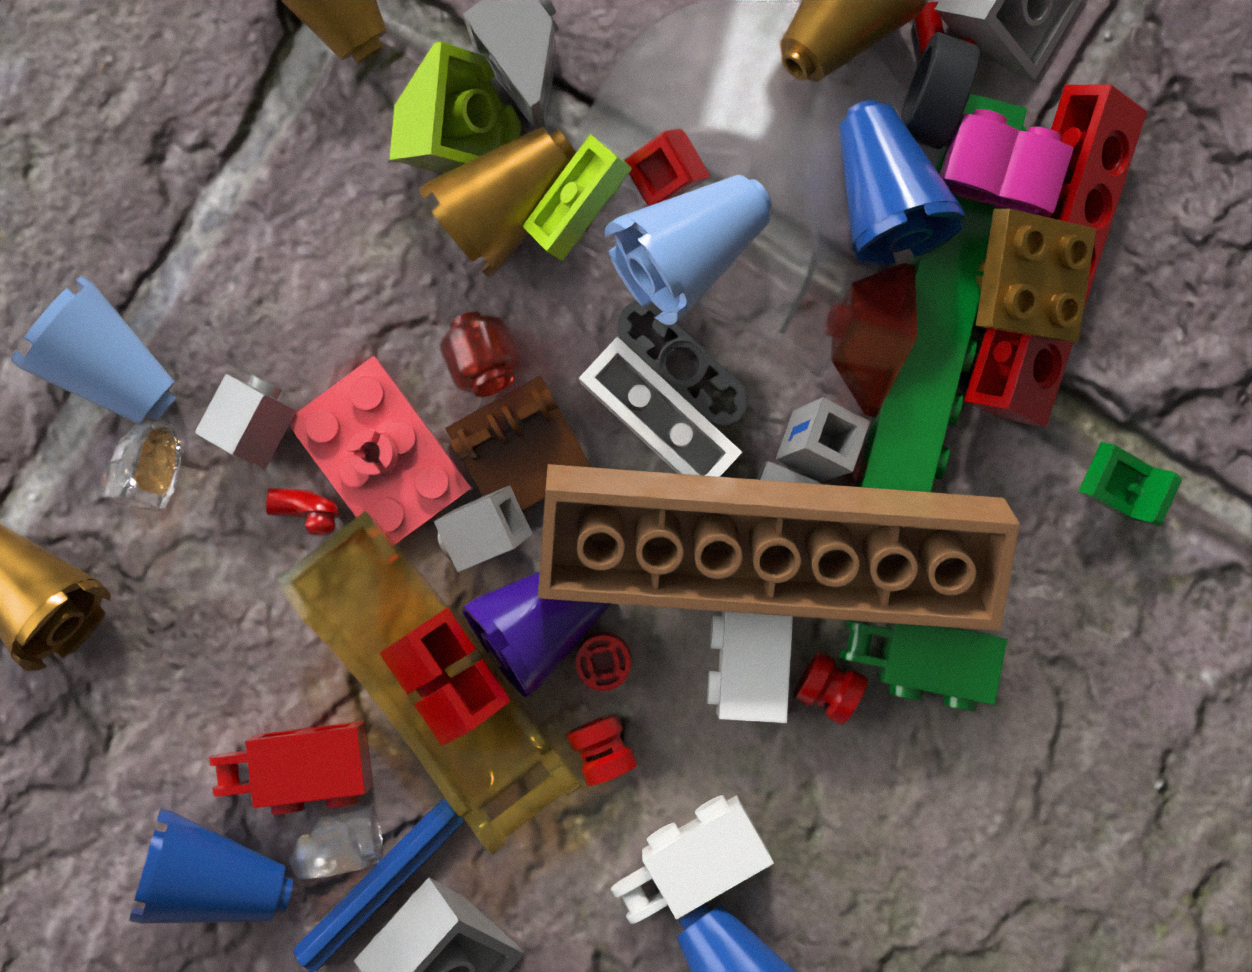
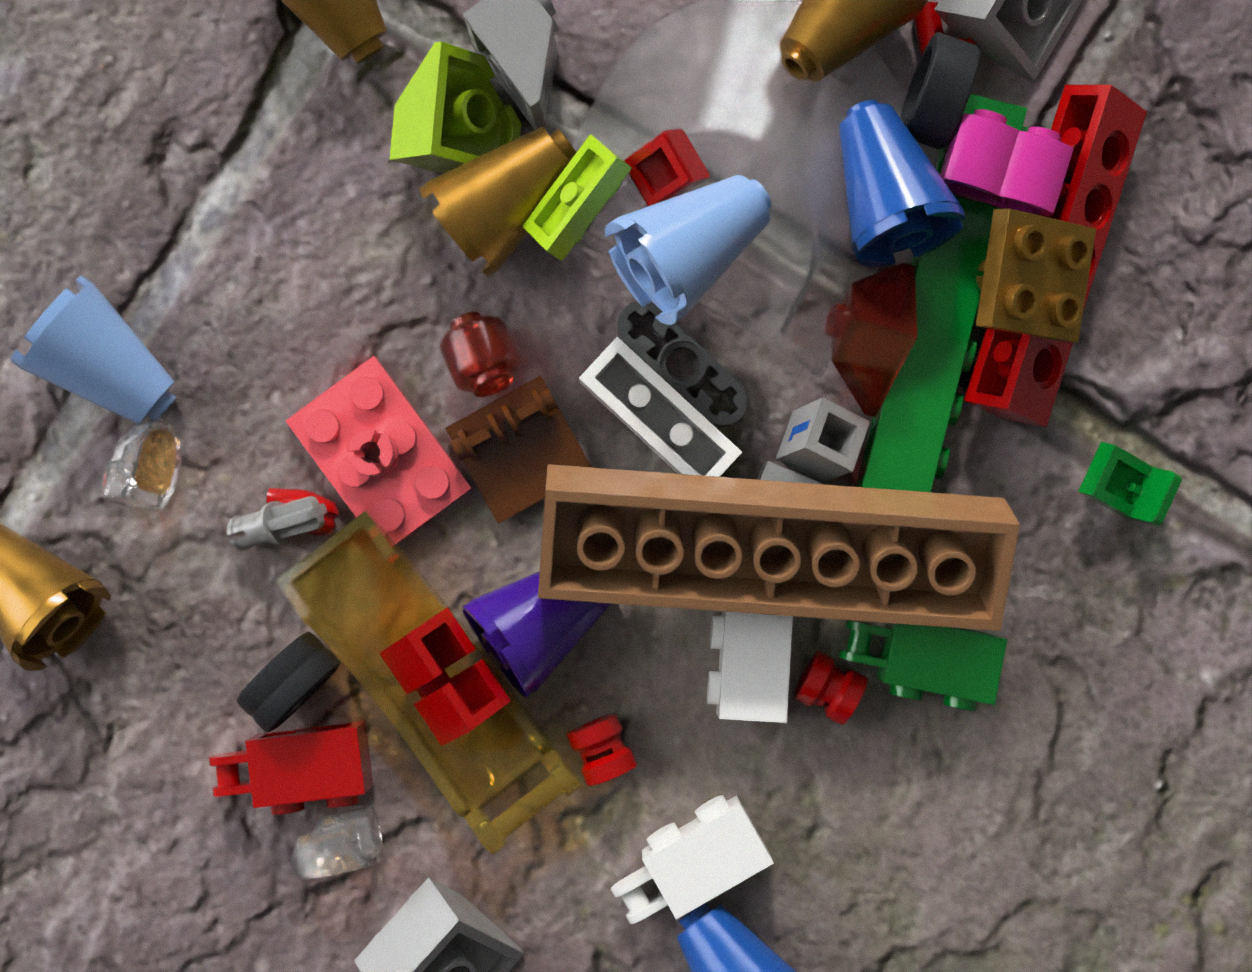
blue cone [129,809,293,924] -> none
light grey brick [195,374,297,468] -> none
blue axle [293,798,465,972] -> none
light grey brick [434,485,533,572] -> none
red wheel [575,632,631,691] -> none
none -> light grey axle [227,496,328,551]
none -> black tyre [236,631,340,733]

